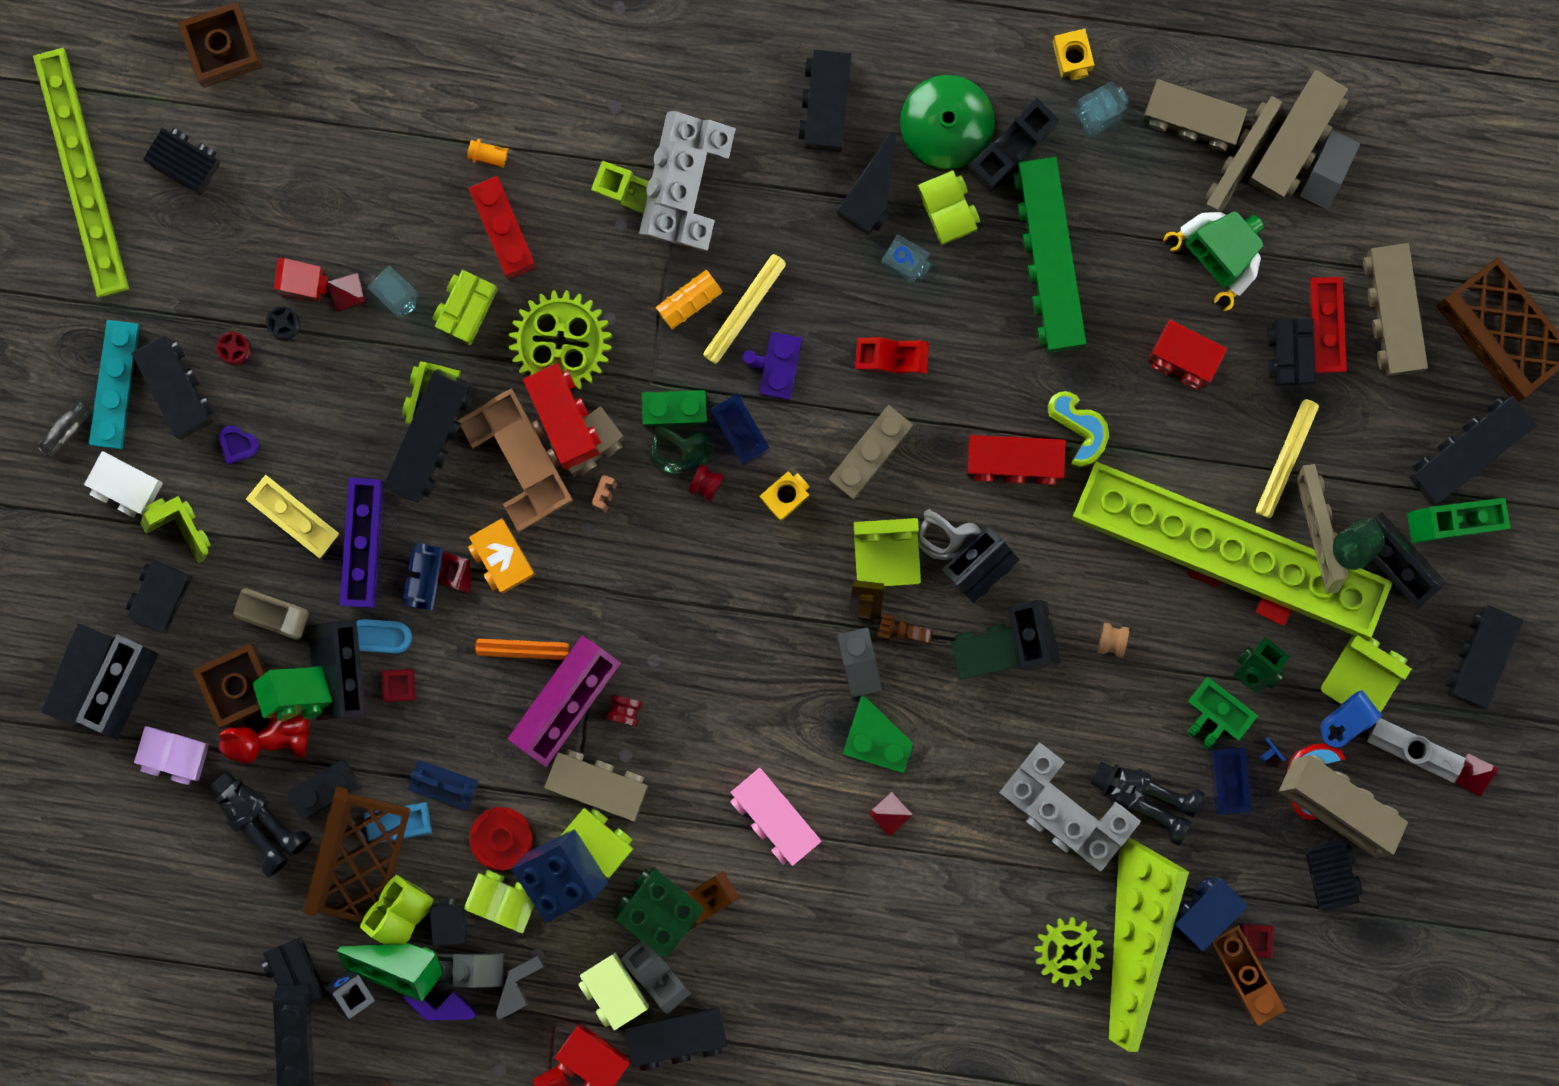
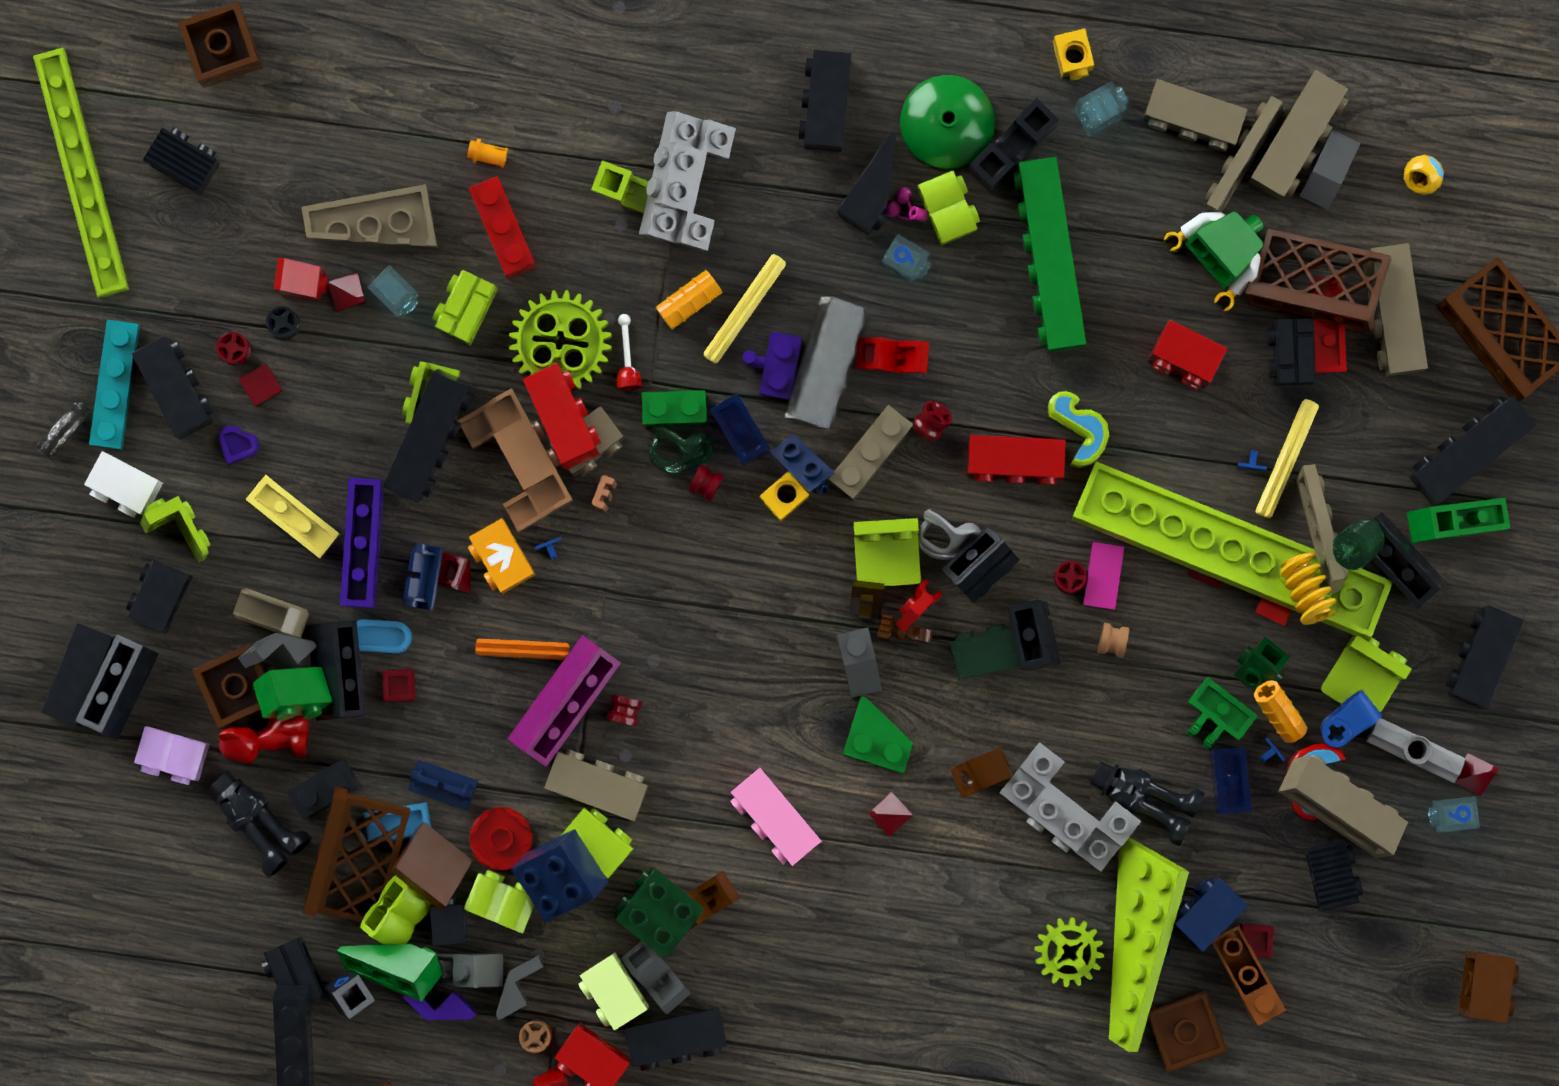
none -> dark grey slope [238,633,317,669]
none -> dark red tile [239,363,283,407]
none -> dark tan wing [301,184,438,248]
none -> reddish brown tile [391,822,473,911]
none -> medium nougat wheel [519,1020,552,1053]
none -> blue piece [534,536,562,560]
none -> hinge [616,314,642,391]
none -> dark blue hinge [769,433,835,495]
none -> clear smoke brick [784,297,866,430]
none -> dark pink piece [886,187,929,222]
none -> red plate [896,579,942,633]
none -> dark red wheel [913,401,952,441]
none -> reddish brown bracket [950,747,1013,798]
none -> dark red wheel [1054,561,1087,594]
none -> dark pink tile [1083,542,1124,610]
none -> reddish brown tile [1148,990,1228,1073]
none -> blue piece [1237,450,1267,472]
none -> reddish brown fence [1245,229,1391,332]
none -> light orange axle [1254,680,1308,743]
none -> yellow piece [1280,552,1337,625]
none -> yellow piece [1403,155,1444,195]
none -> clear light blue brick [1429,796,1480,833]
none -> reddish brown brick [1458,950,1519,1023]

